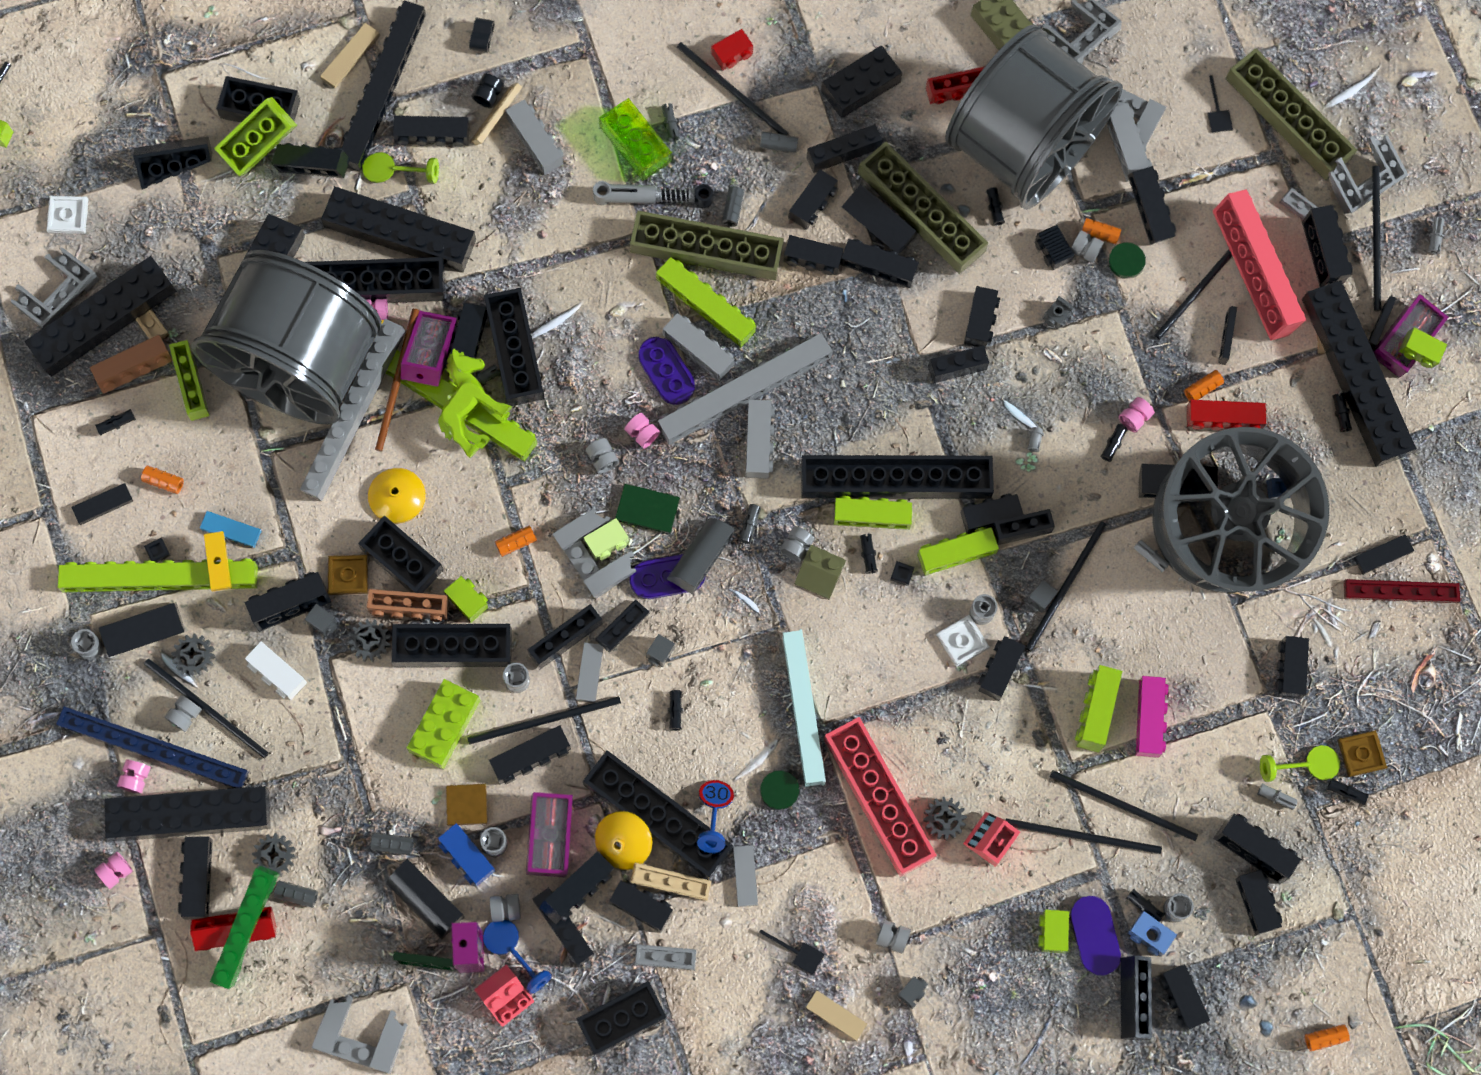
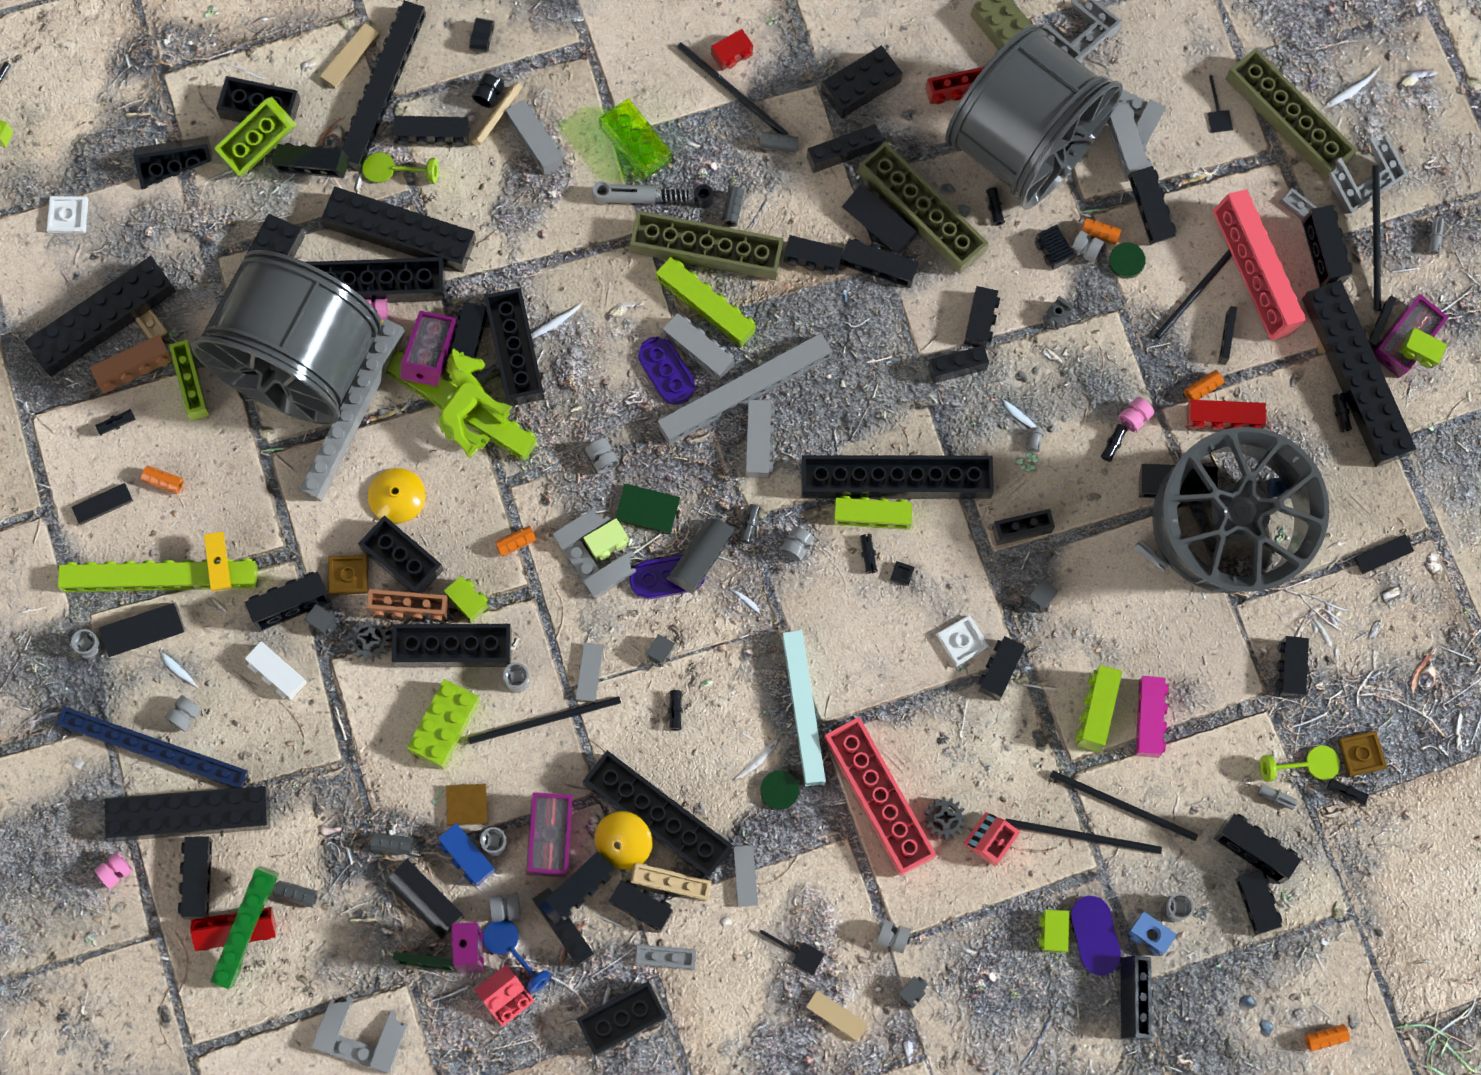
light grey wedge [11,248,100,329] -> none
bright pink wheel [117,759,151,794] -> none
black tile [144,538,171,563] -> none
black piece [144,659,269,759] -> none
dark grey gear [171,634,216,677] -> none
dark azure tile [200,511,262,548] -> none
dark grey gear [252,833,297,877] -> none
dark orange piece [375,308,419,452] -> none
black brick [489,725,571,785] -> none
black brick [527,604,603,670] -> none
black tile [596,599,650,653] -> none
bright pink wheel [625,413,660,449] -> none
dark grey pin [661,103,680,142] -> none
blue piece [697,780,734,853] -> none
black brick [788,169,839,230] -> none
olive slope [794,545,846,600] -> none
lime brick [917,527,999,576] -> none
black brick [960,493,1024,534] -> none
light grey wheel [969,594,997,625] -> none
black piece [1025,521,1107,652] -> none
black pin [1126,889,1165,922] -> none
black brick [1159,964,1210,1031] -> none
dark red tile [1344,579,1461,603] -> none

